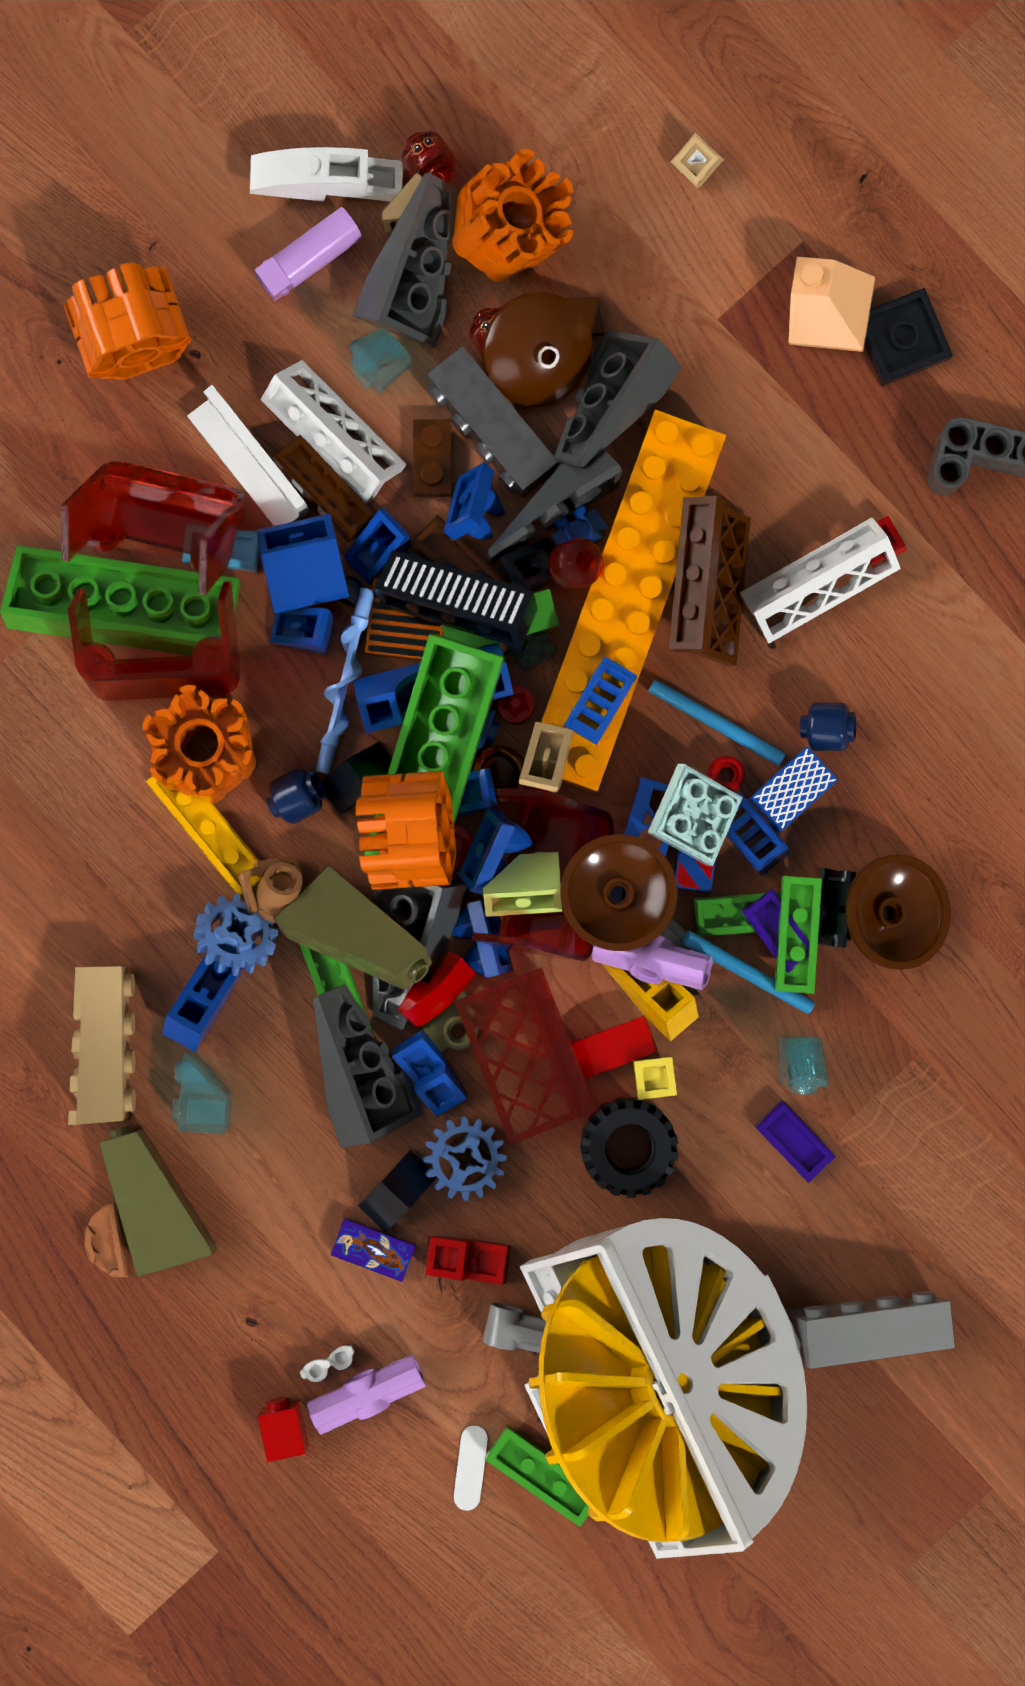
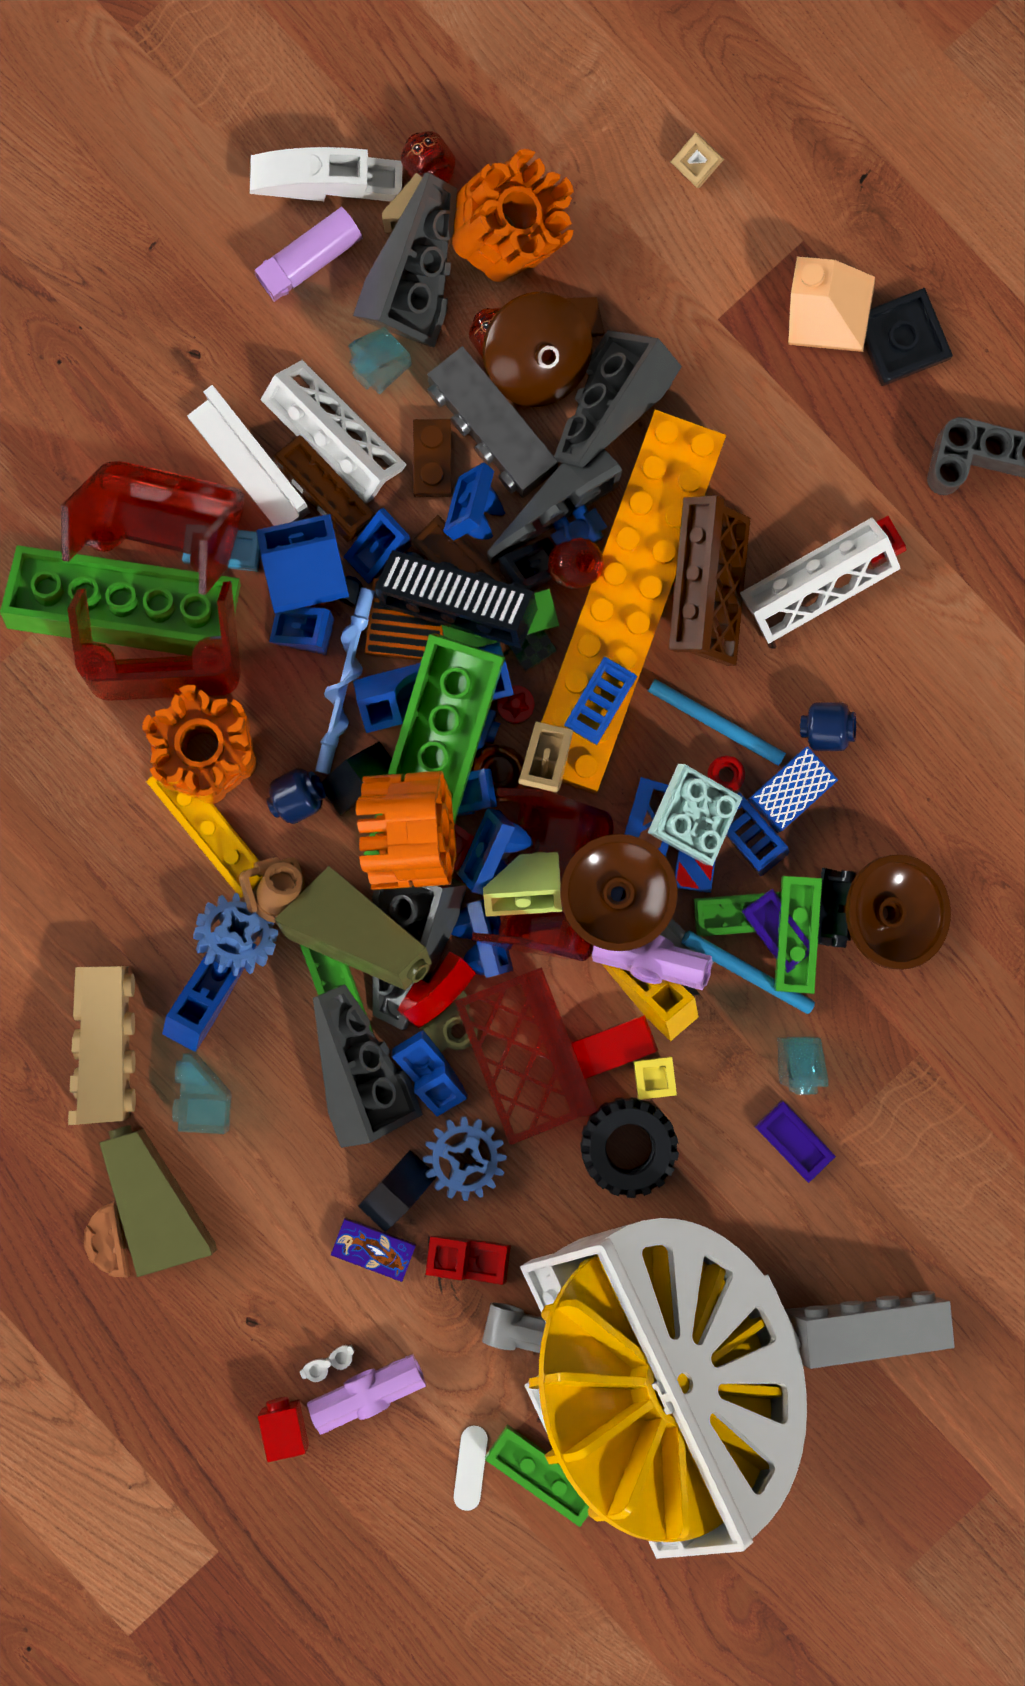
orange piece [63,262,191,380] -> none

